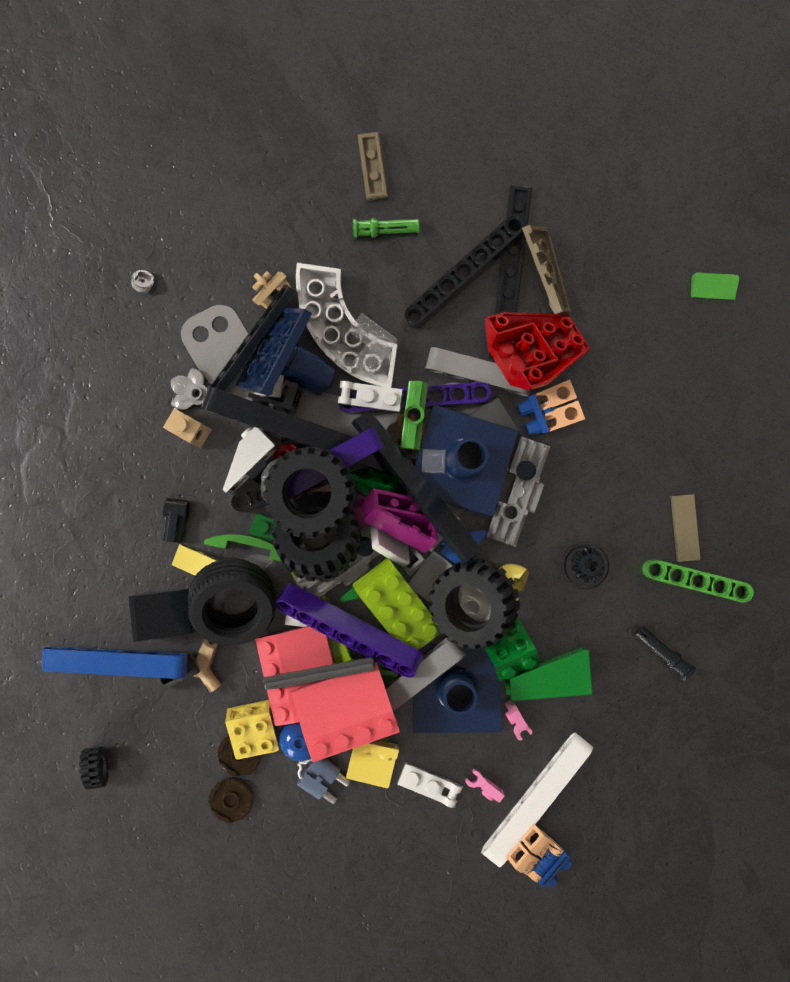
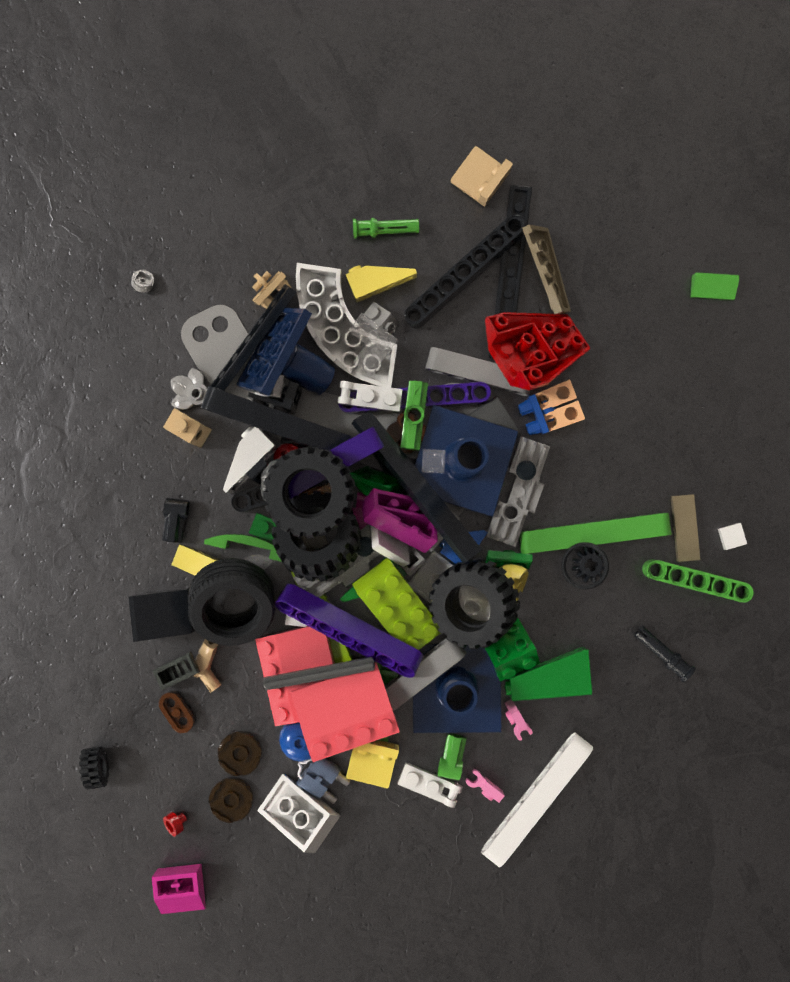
blue beam [42,647,188,679] -> none
light yellow bracket [225,700,279,760] -> none
dark tan tile [357,132,388,201] -> none
light nougat hips [506,824,572,888] -> none
none -> dark pink slope [152,864,206,914]
none -> reddish brown plate [159,691,195,733]
none -> red tile [163,812,187,837]
none -> white slope [257,774,340,853]
none -> light yellow slope [346,265,417,303]
none -> light grey bracket [360,302,399,340]
none -> bright green piece [437,733,467,781]
none -> tan bracket [451,146,513,207]
none -> green plate [486,550,533,571]
none -> bright green beam [519,513,672,554]
none -> white tile [718,523,747,550]

